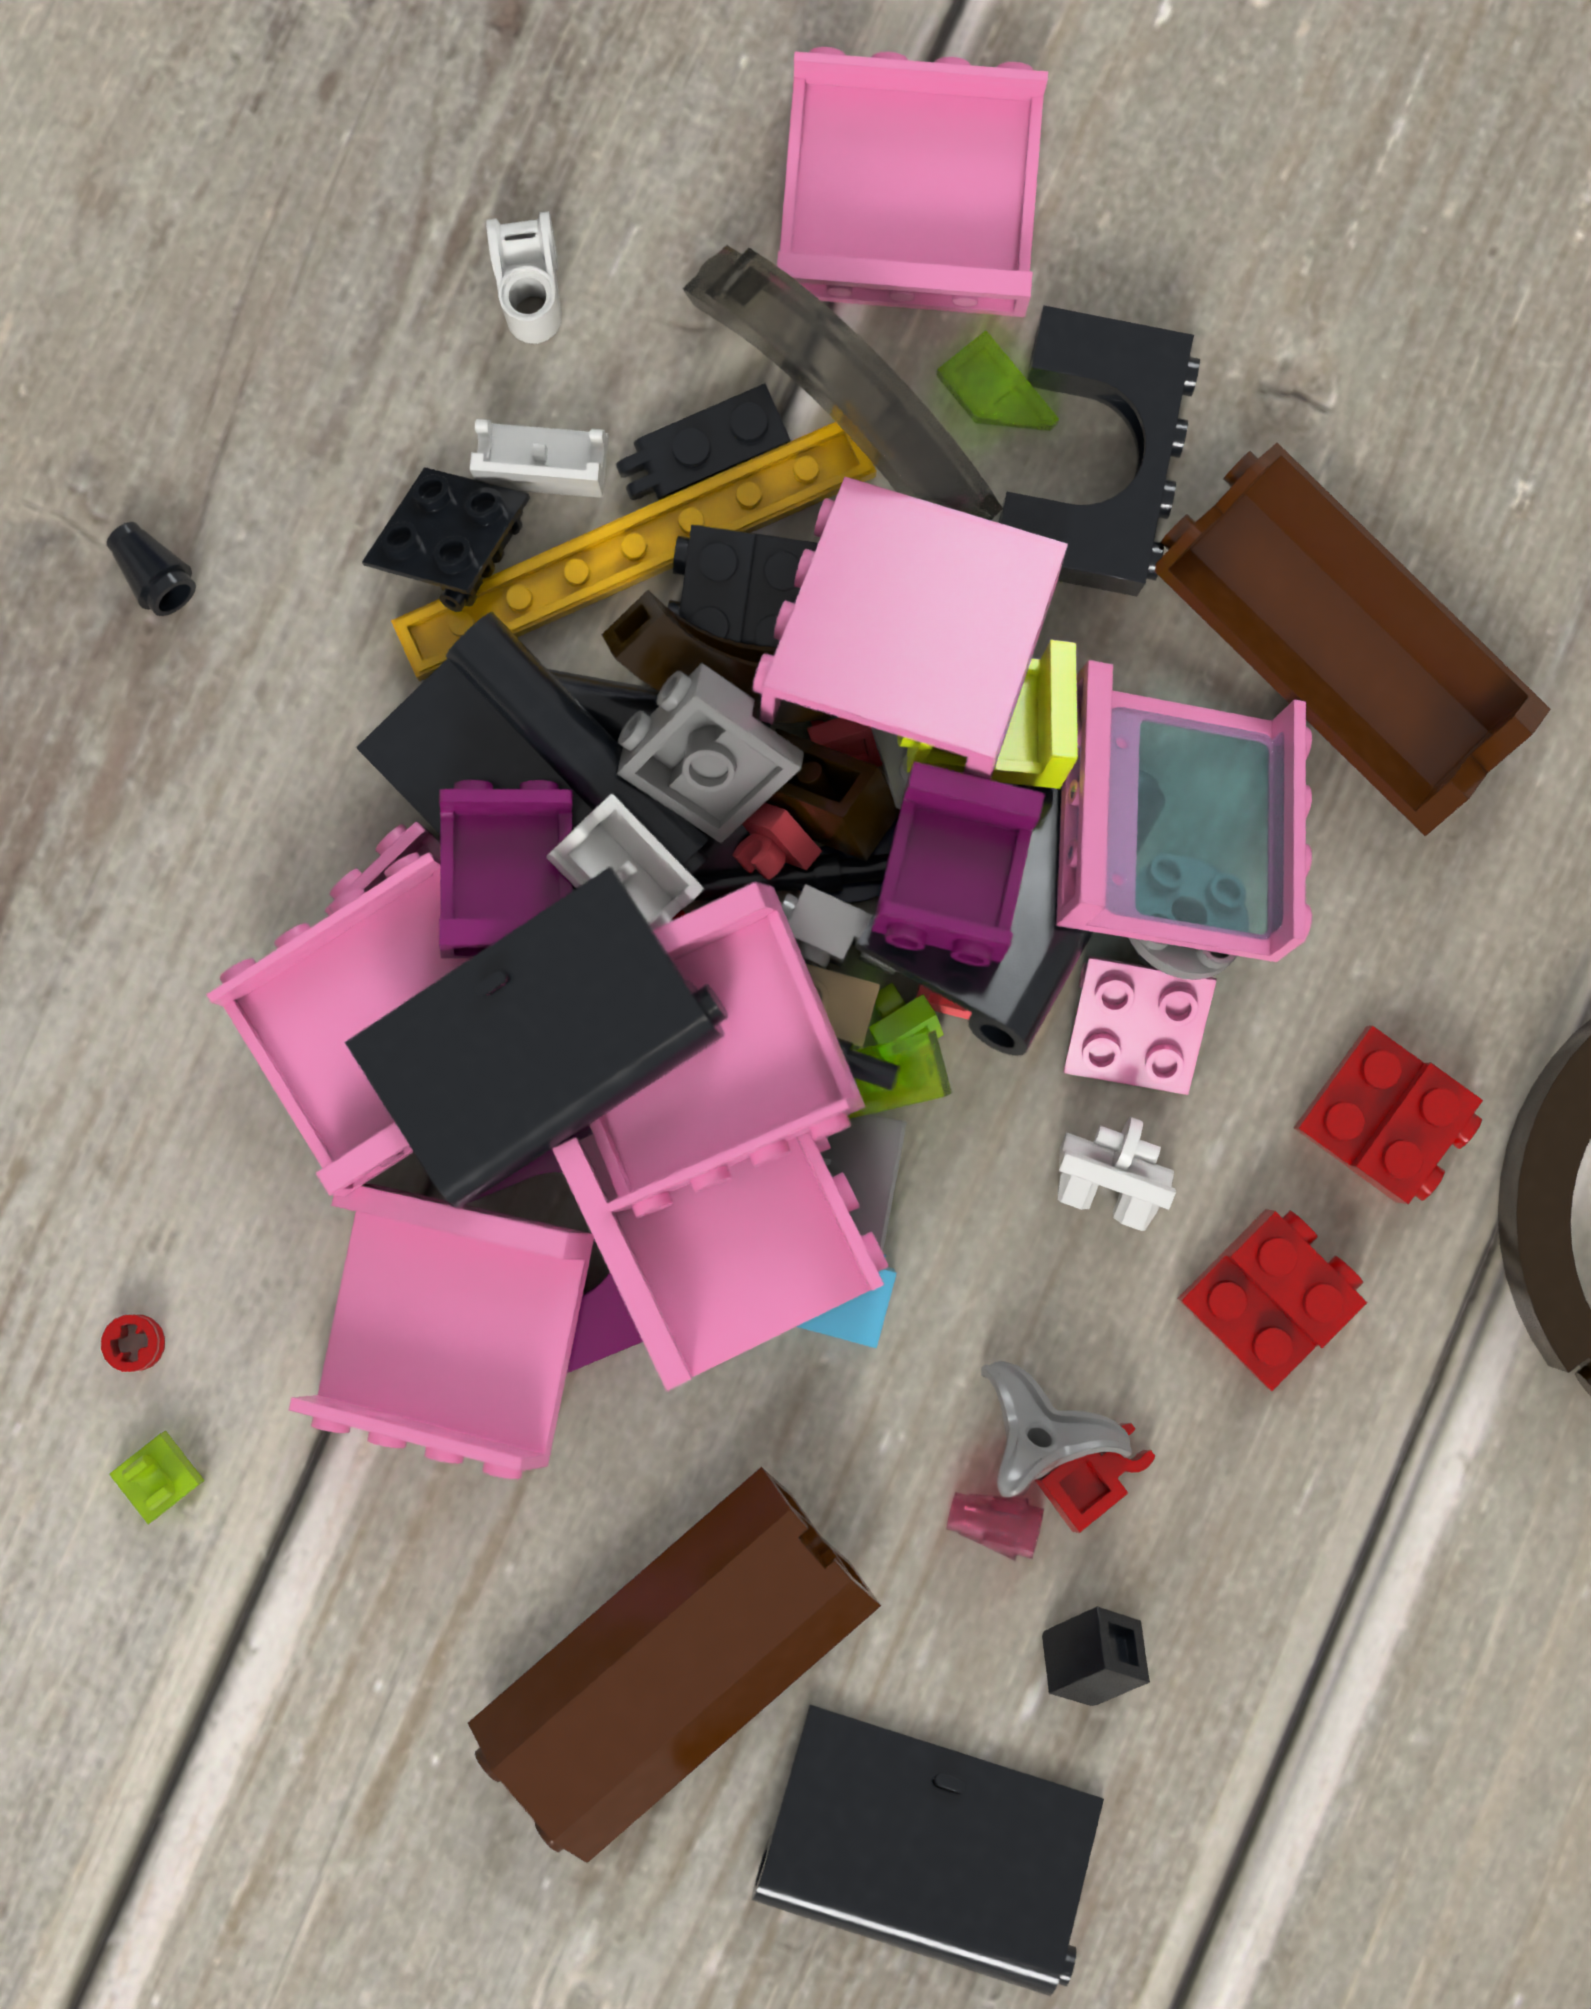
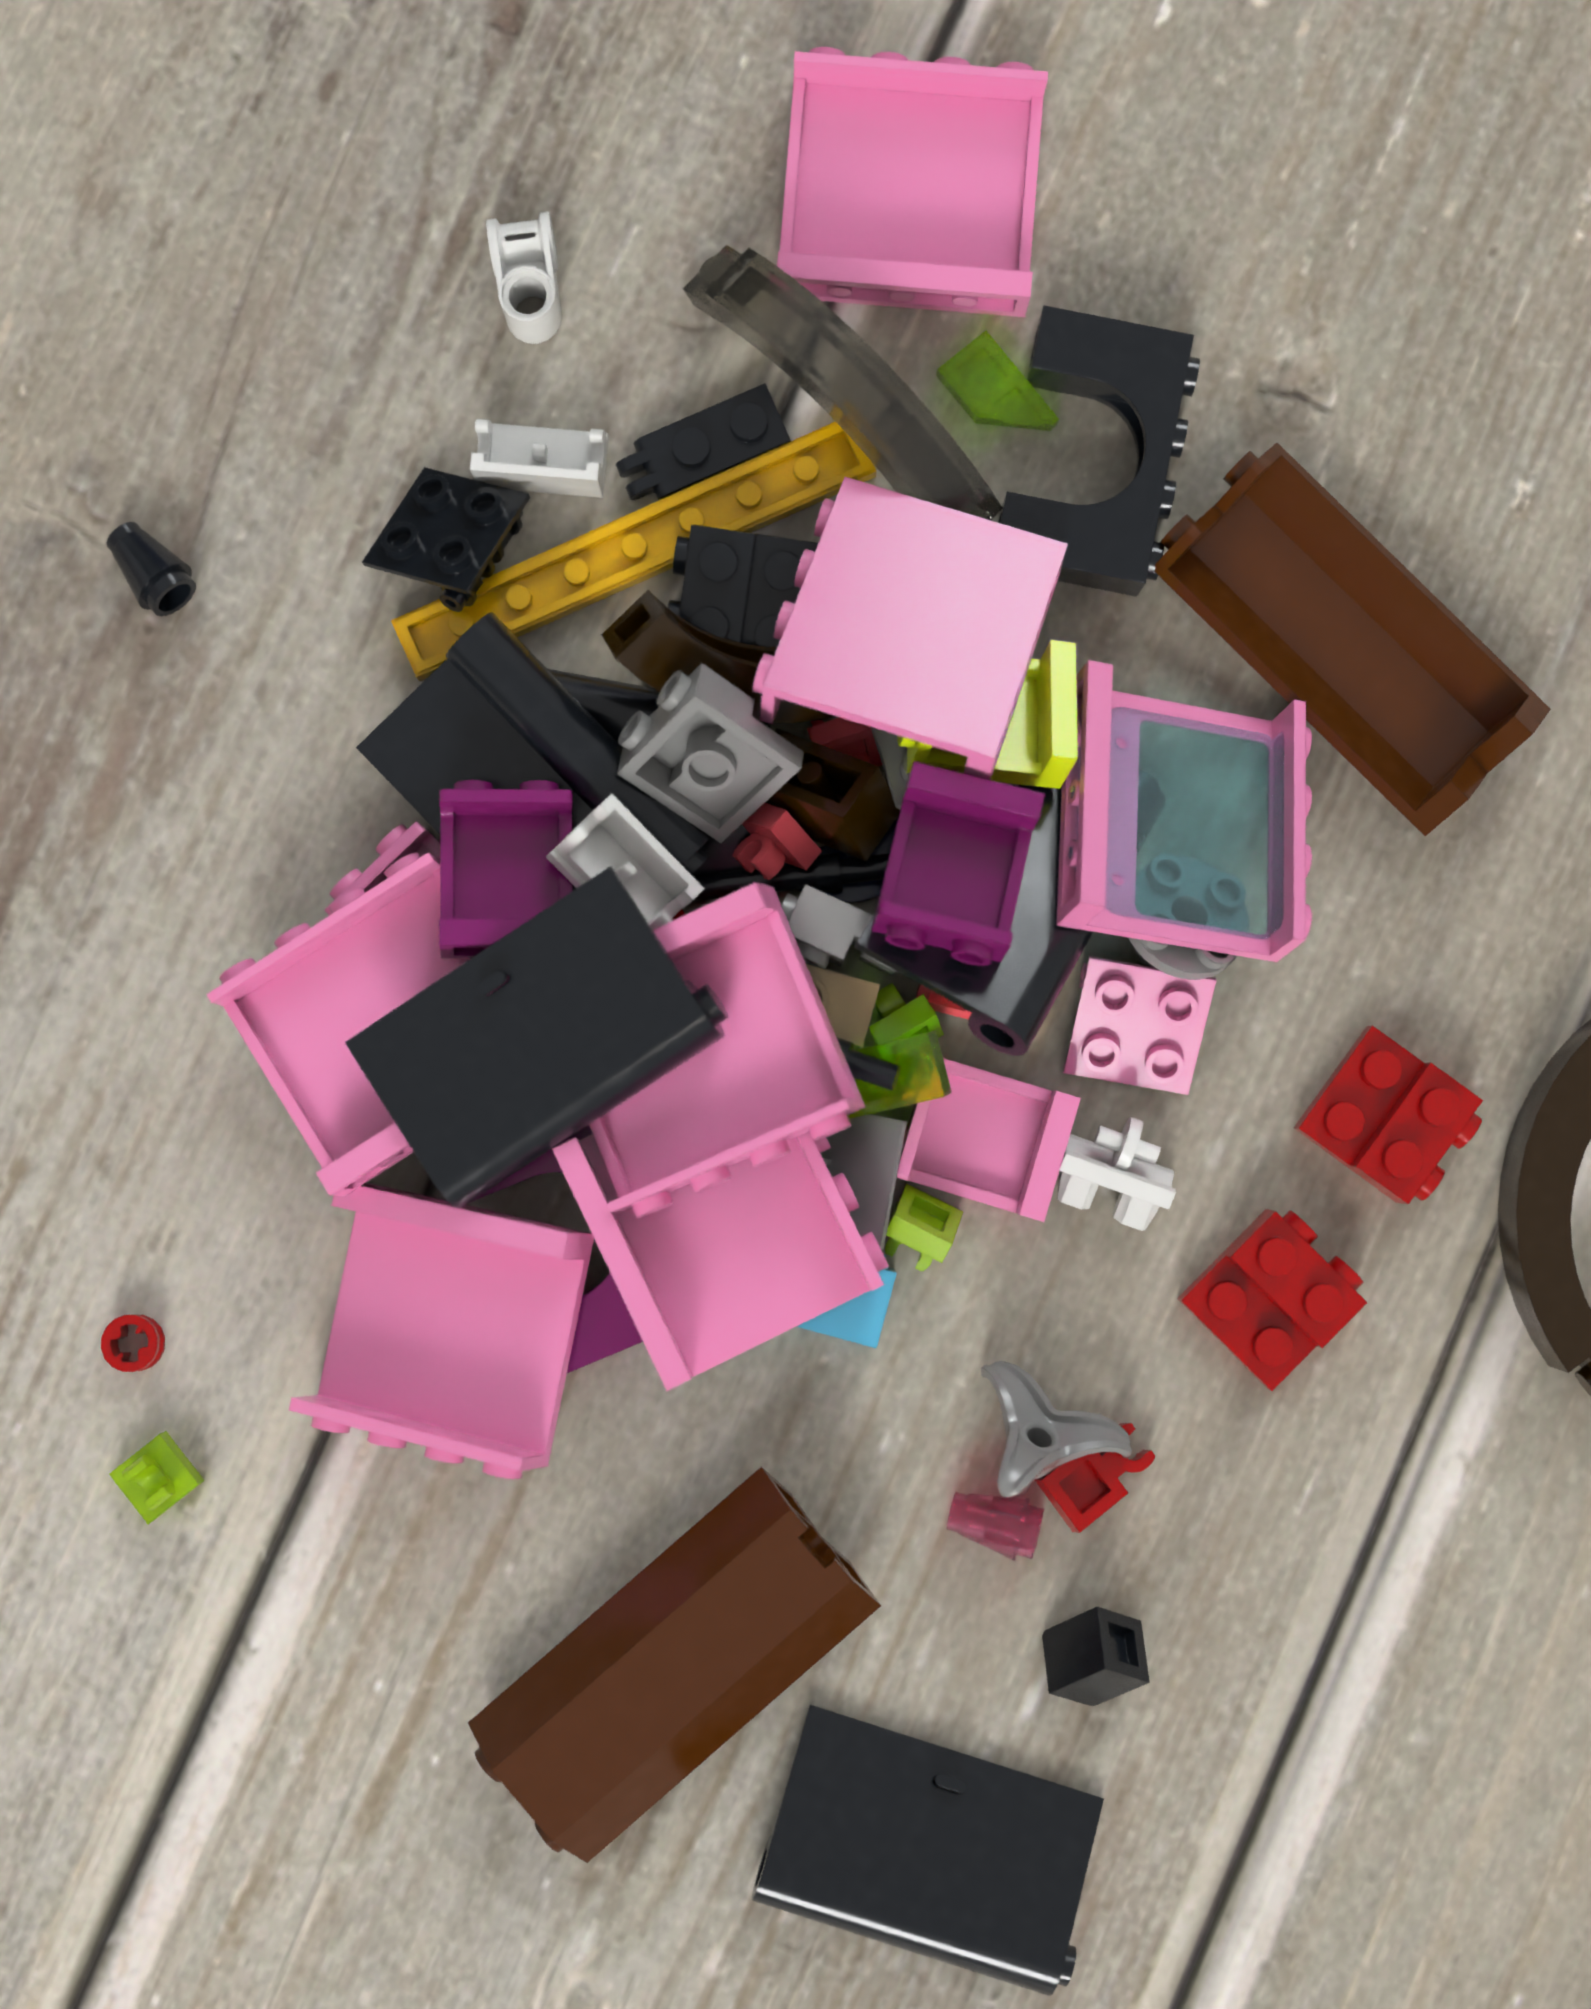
none -> lime tile [885,1184,963,1272]
none -> bright pink panel [897,1053,1081,1222]

